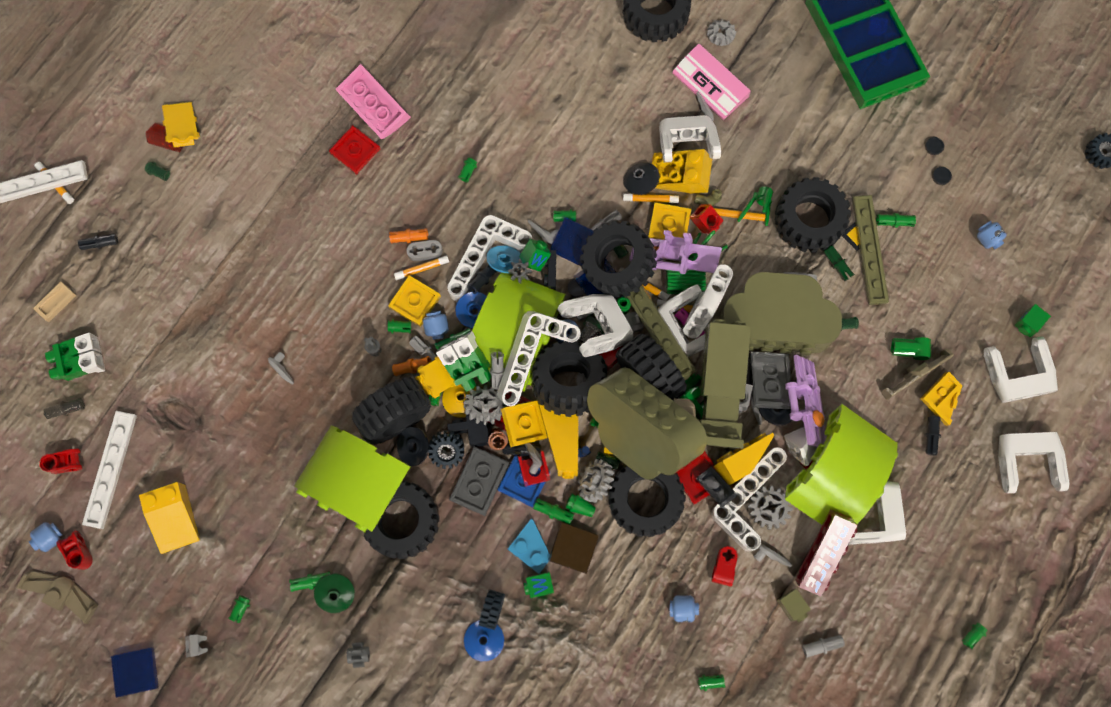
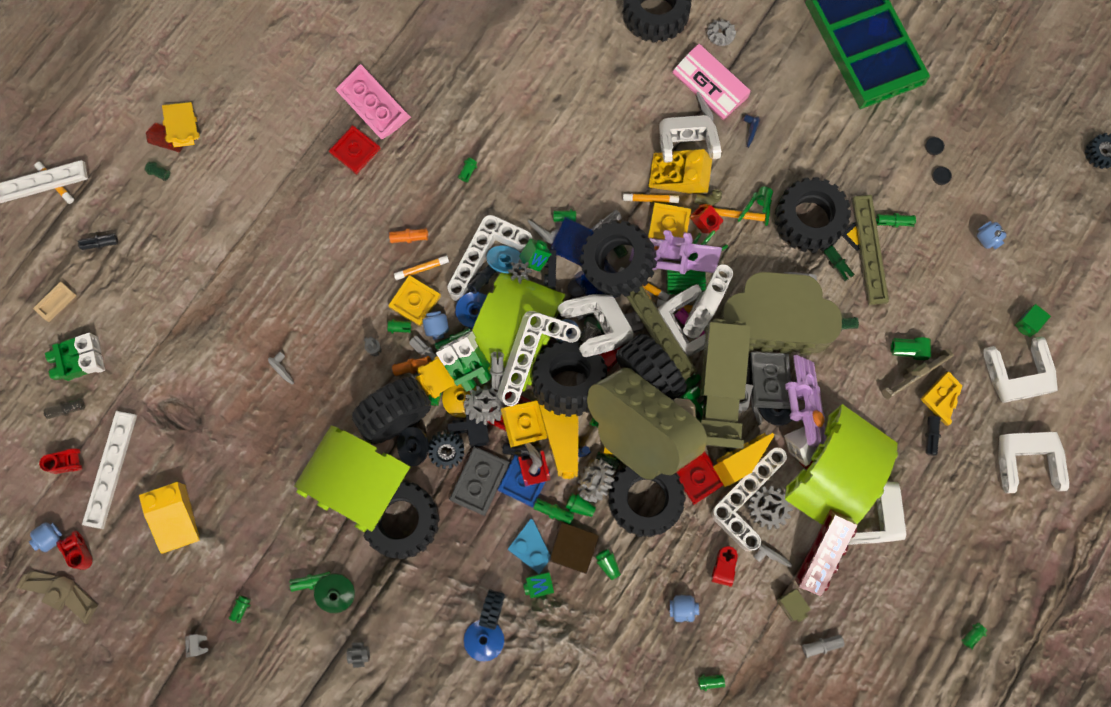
clear blue tile [111,647,159,698] -> none
light grey beam [406,240,443,261] -> none
dark orange cone [488,428,508,450] -> none
green pin [616,297,631,315] -> none
black dish [623,162,660,195] -> none
black plate [696,466,737,508] -> none
none -> green cone [595,549,621,580]
none -> dark blue bar [744,114,760,148]

